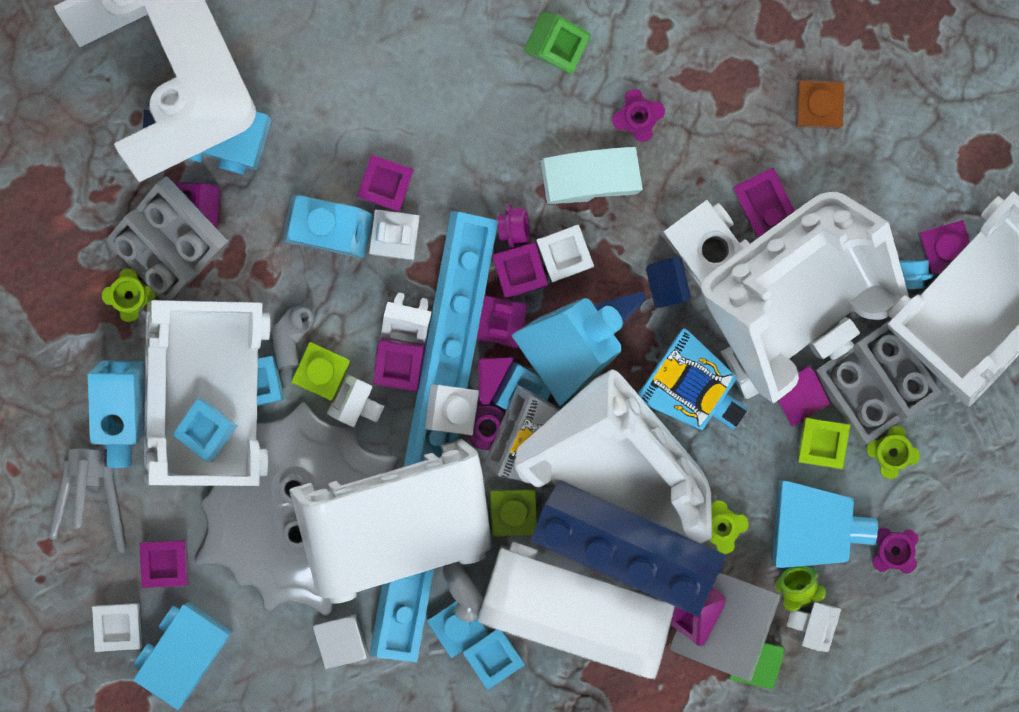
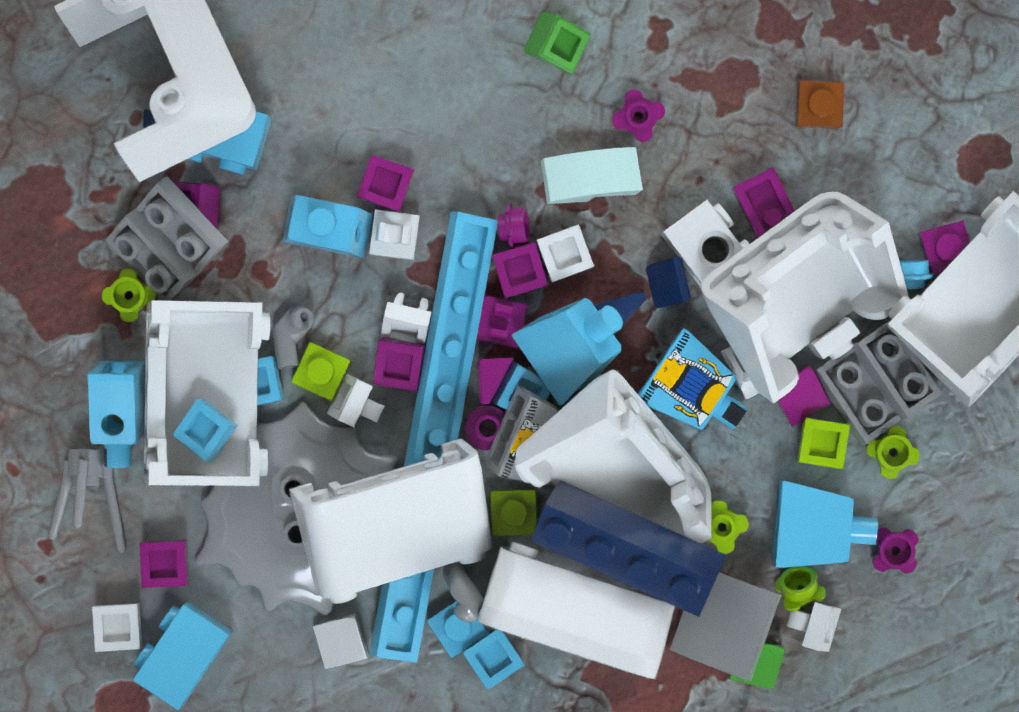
white plate [424,384,479,435] -> none
magenta slope [671,588,726,646] -> none

